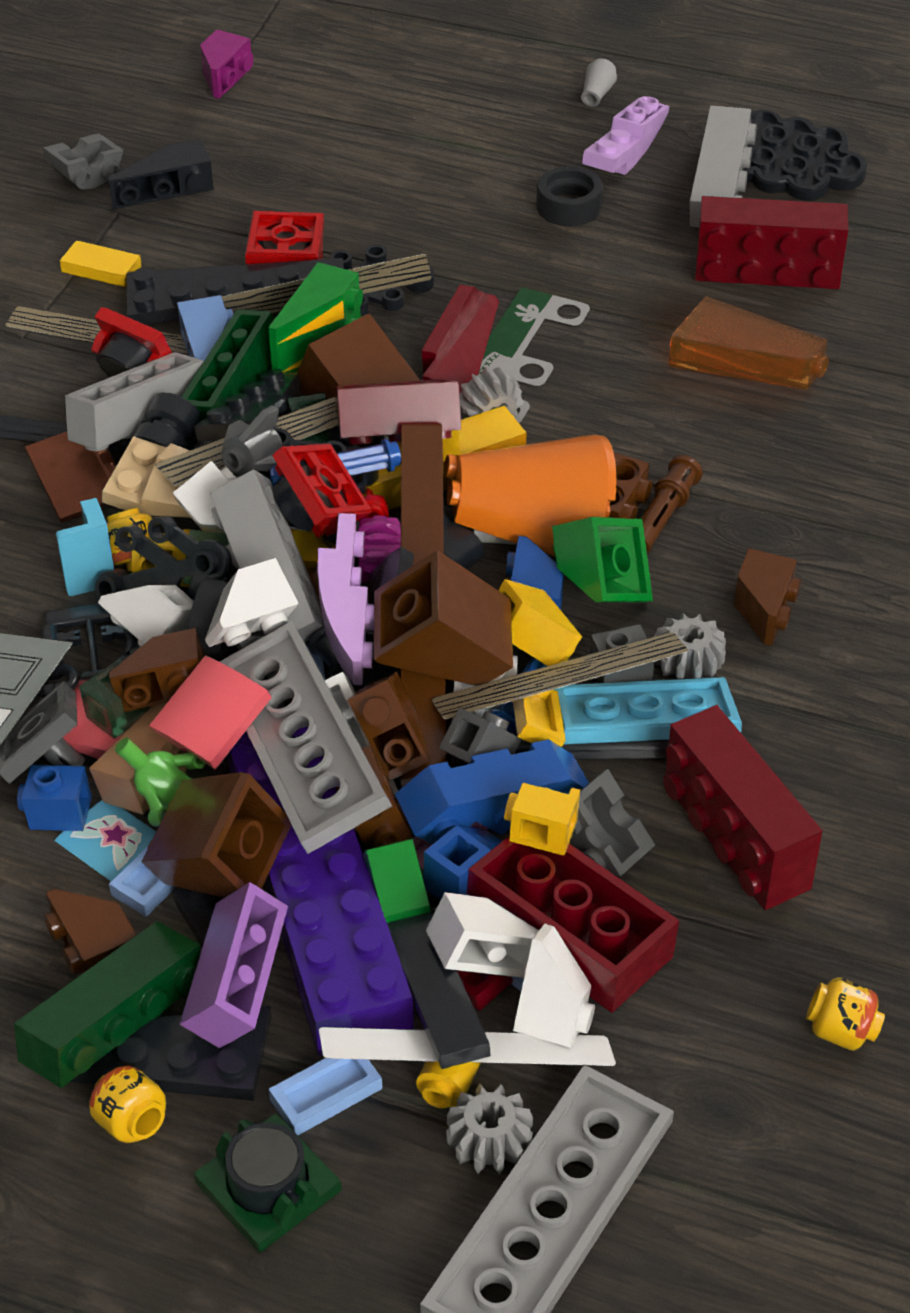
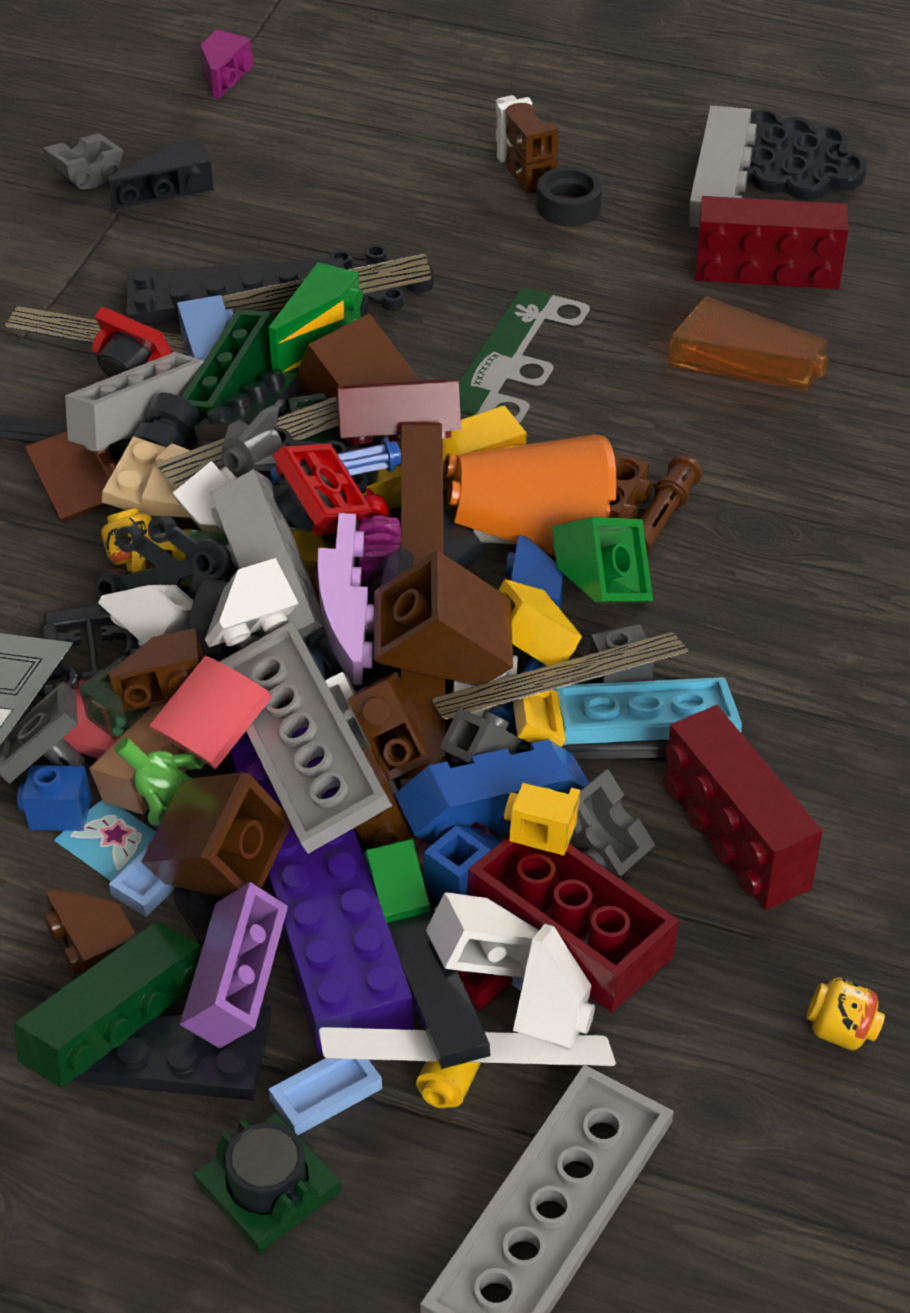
medium azure panel [56,498,114,596] -> none
yellow tile [60,240,142,287] -> none
yellow head [89,1065,166,1143] -> none
red piece [245,211,324,264] -> none
dark red wedge [421,284,499,393] -> none
light grey gear [446,1083,533,1175] -> none
light grey gear [459,367,524,419] -> none
light grey cone [581,58,617,107] -> none
lavender slope [582,96,670,175] -> none
light grey gear [654,612,726,679] -> none
reddish brown slope [734,548,802,646] -> none
none -> reddish brown hips [496,95,558,193]

